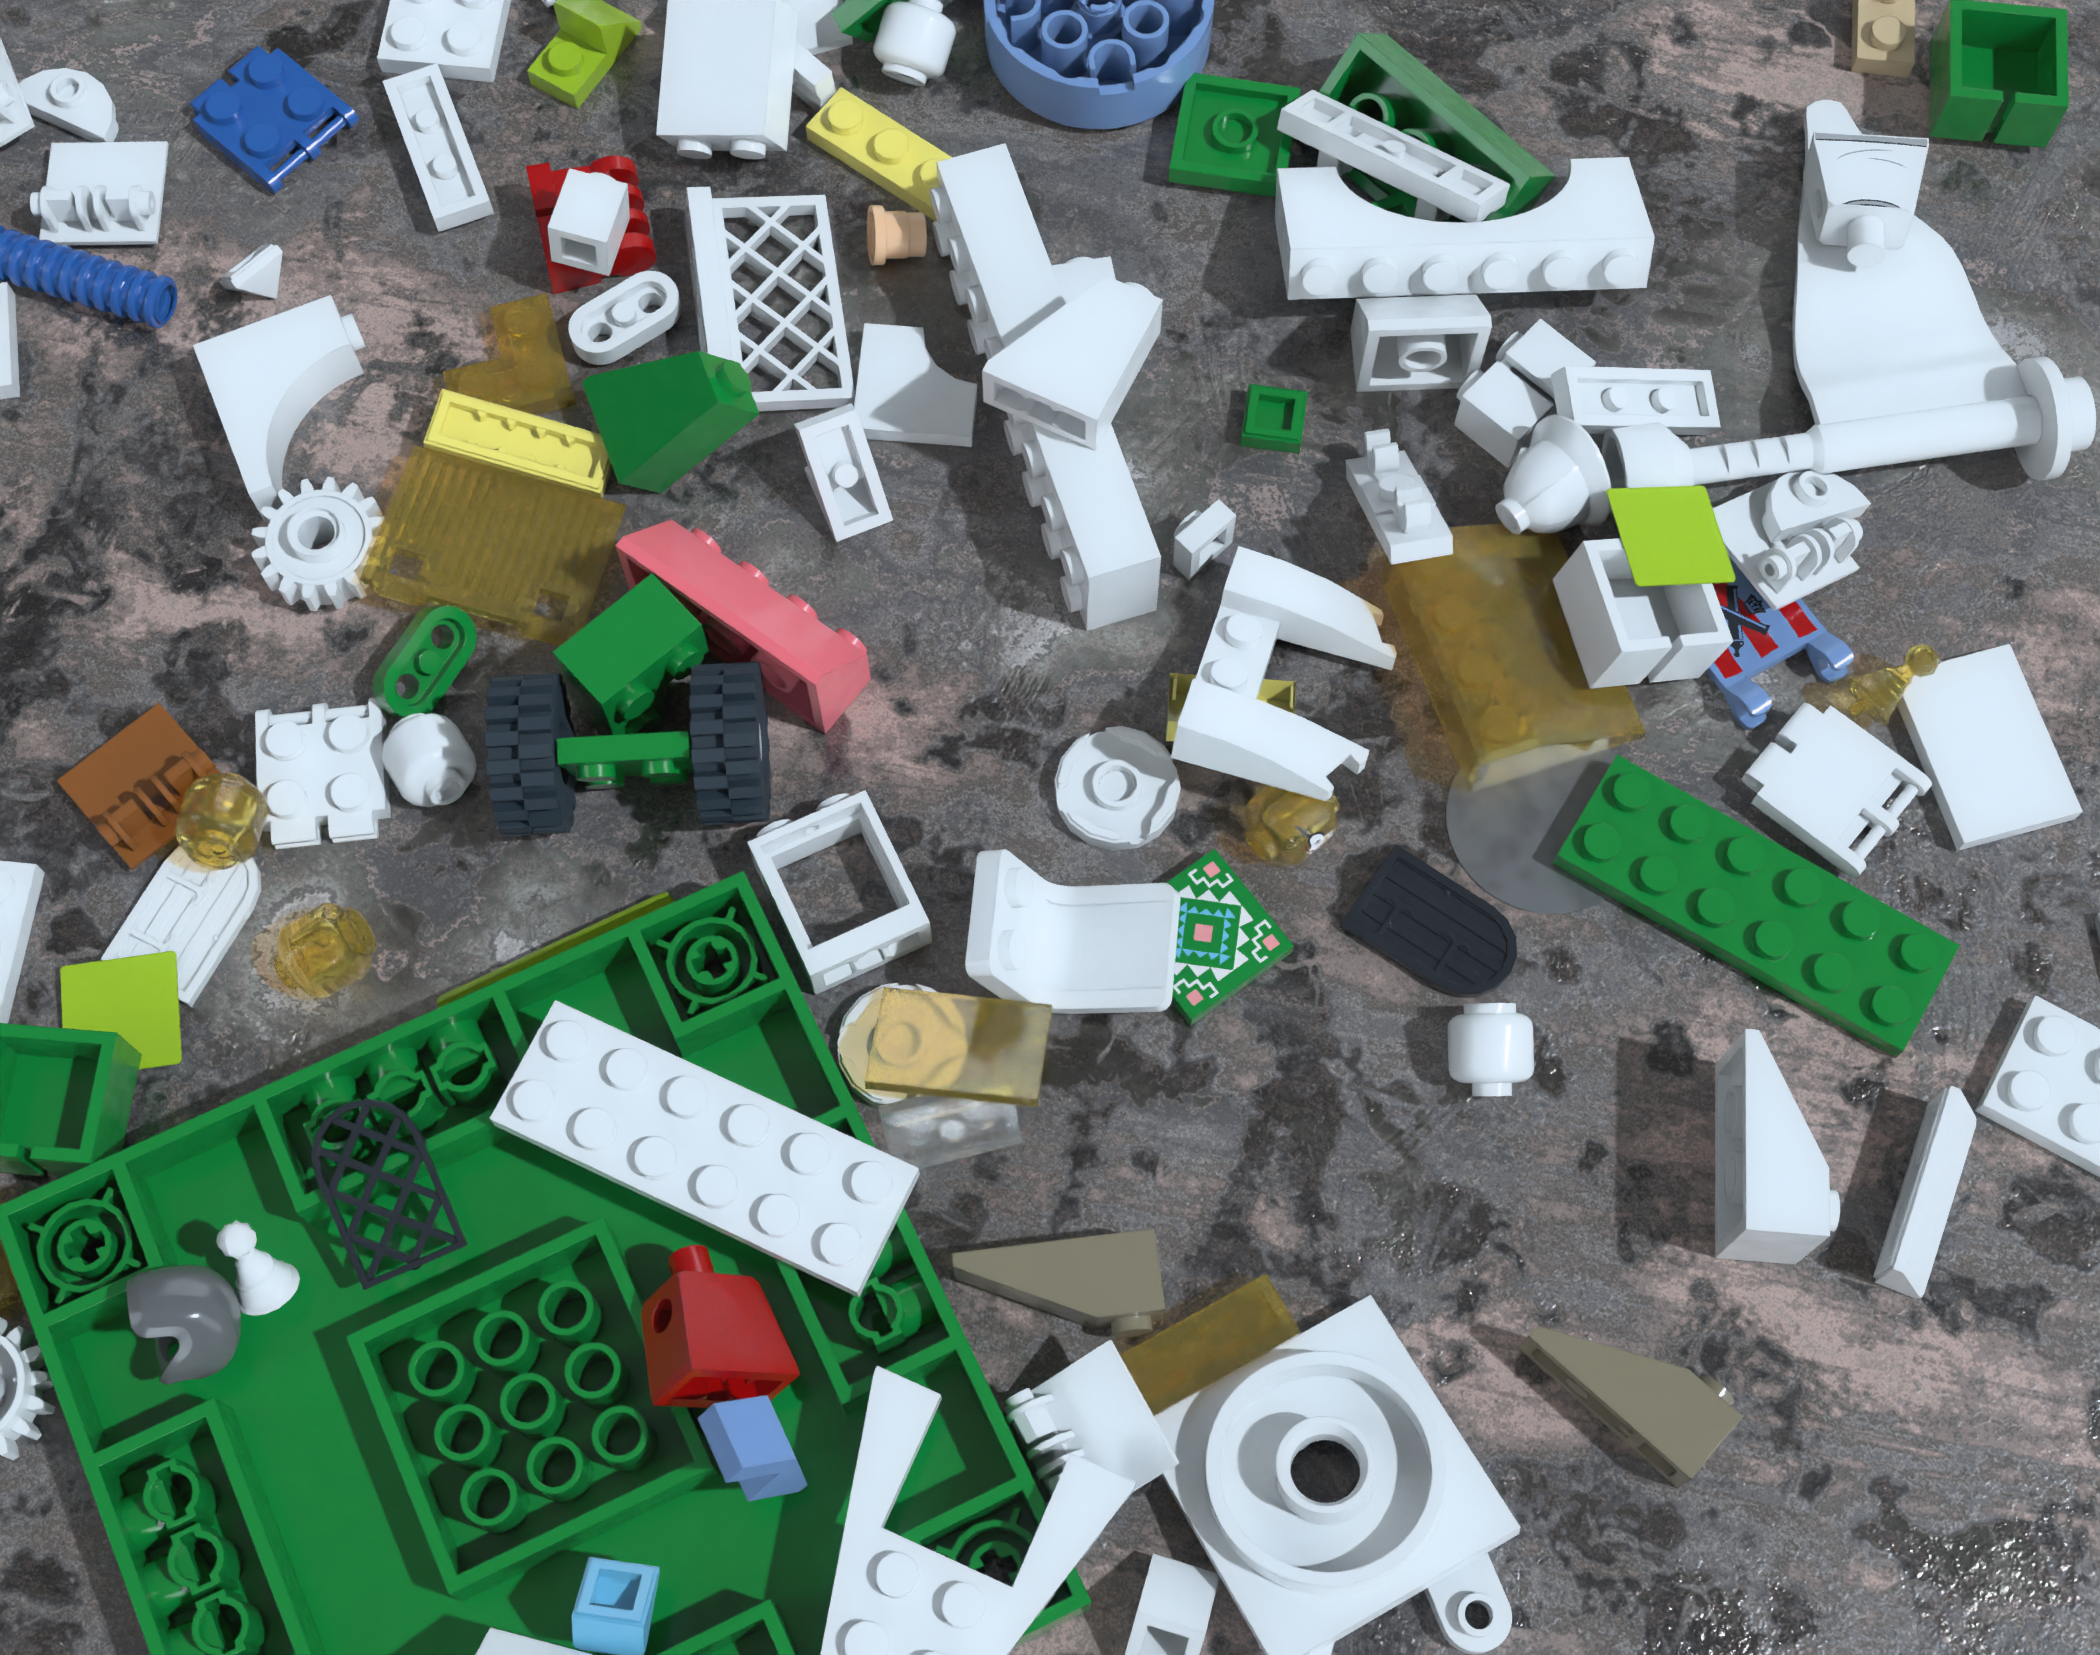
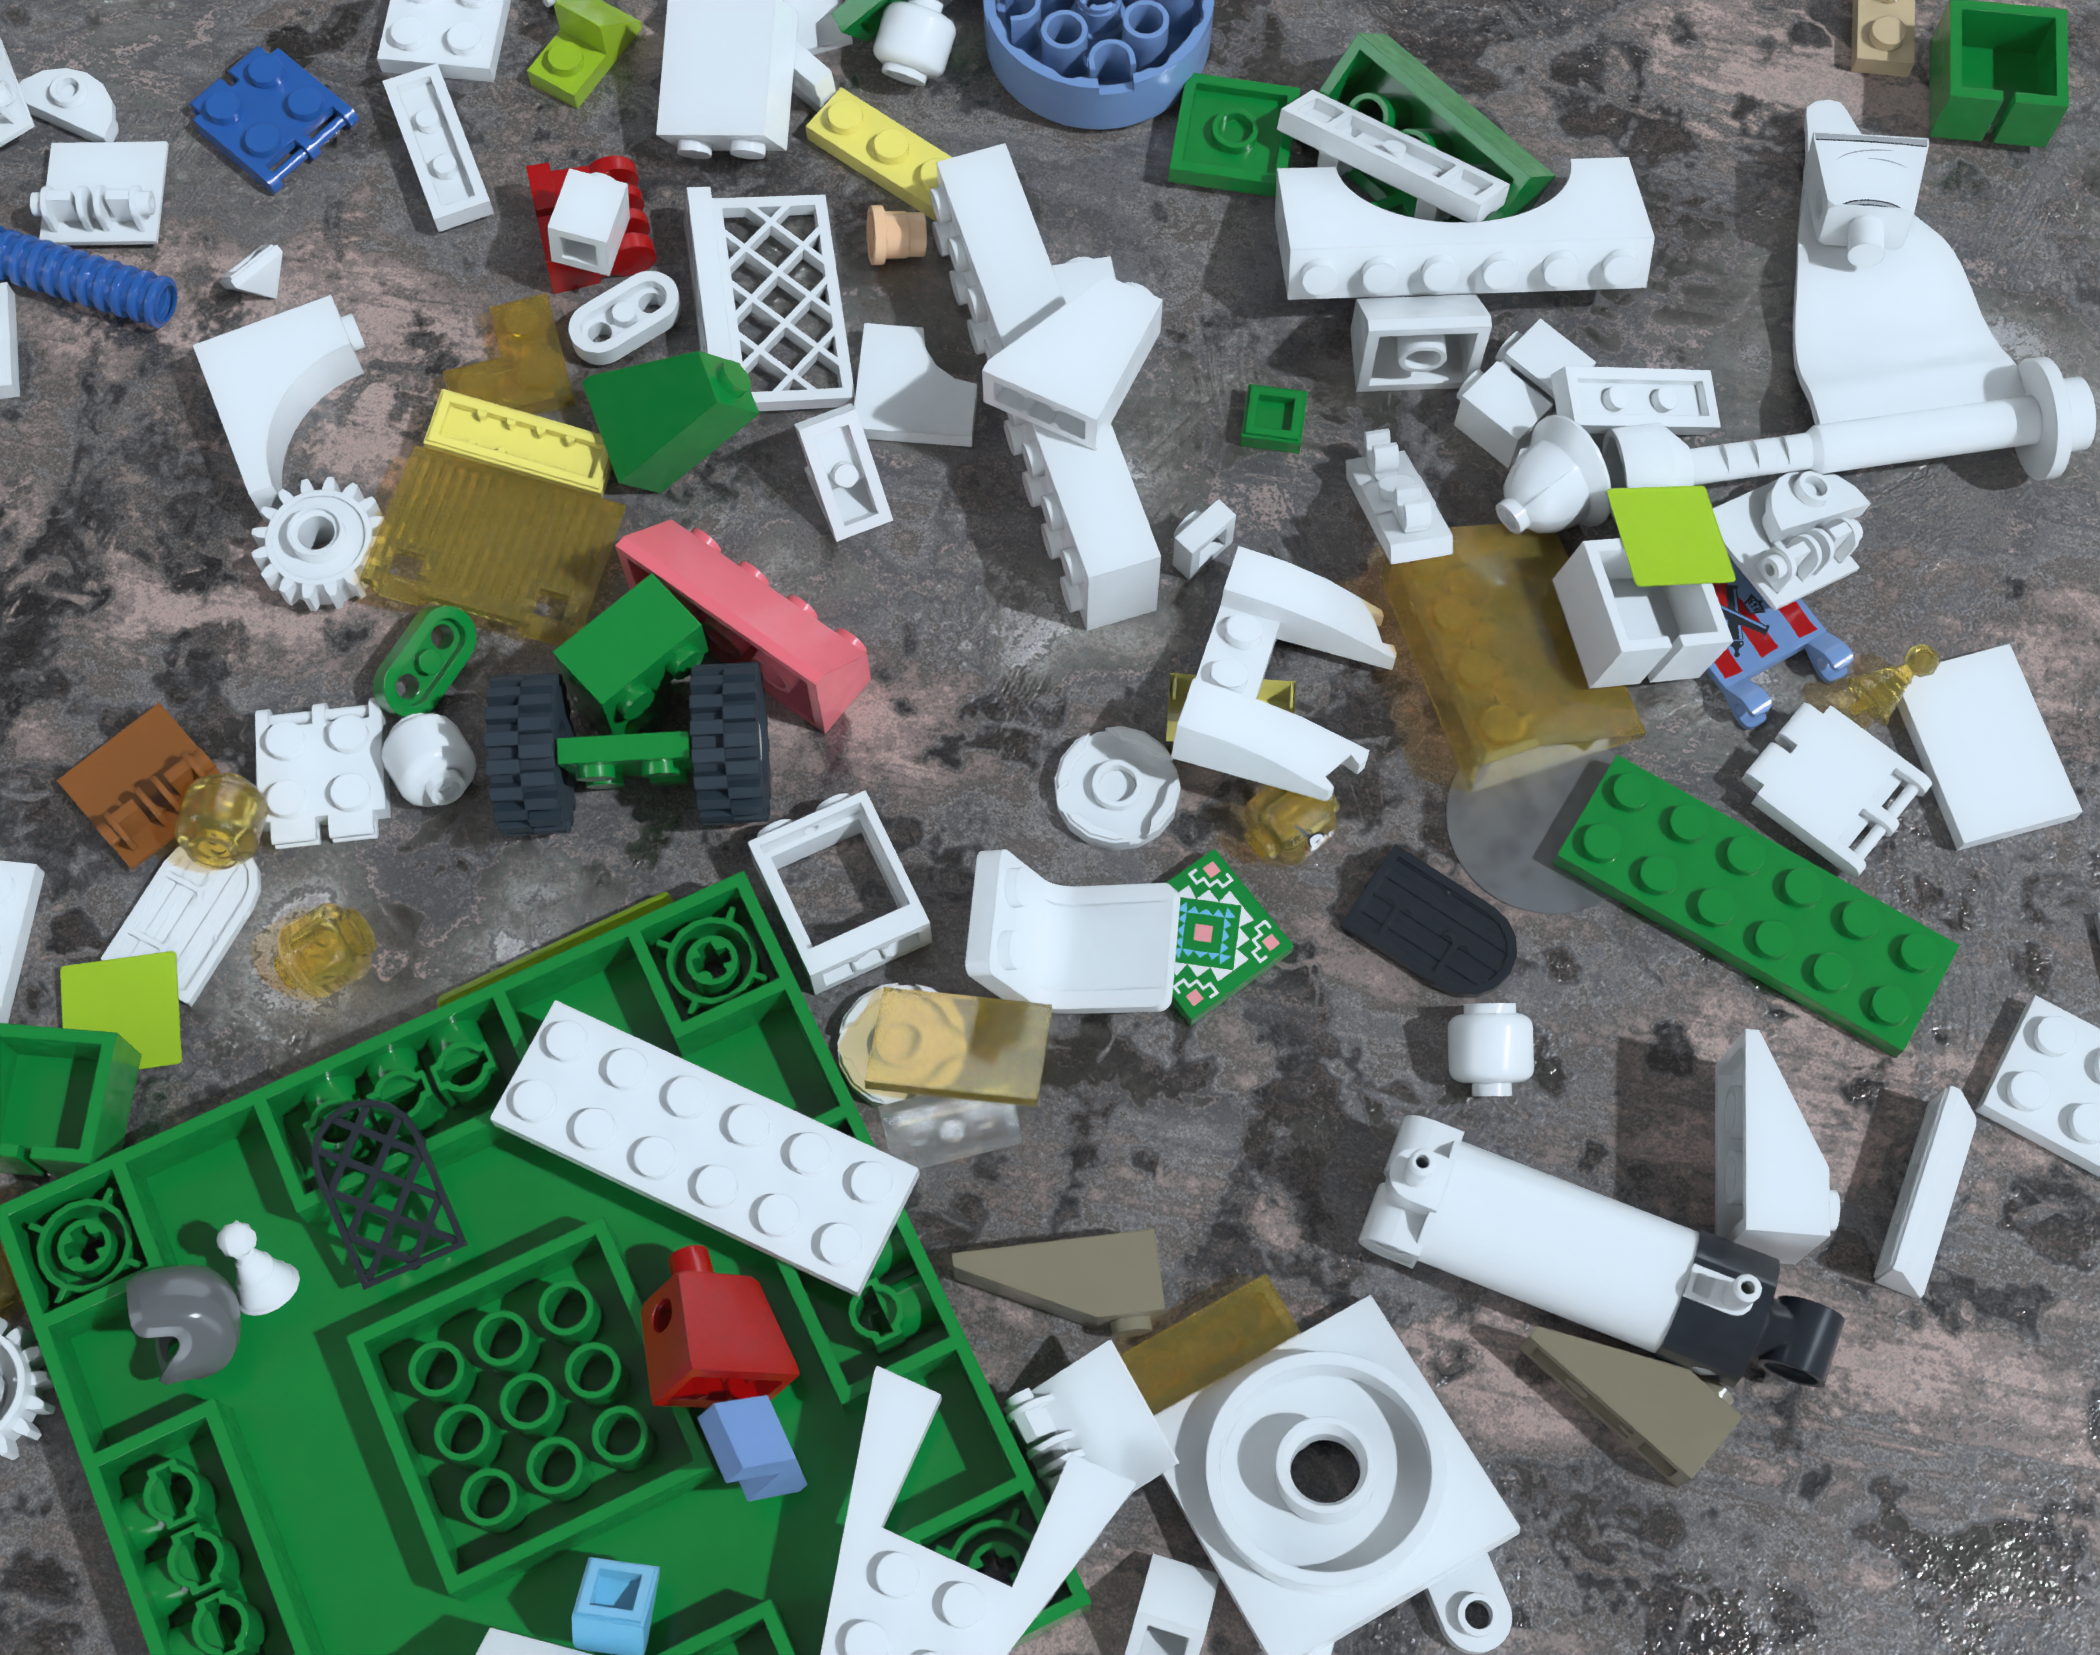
none -> white piece [1358,1115,1845,1388]

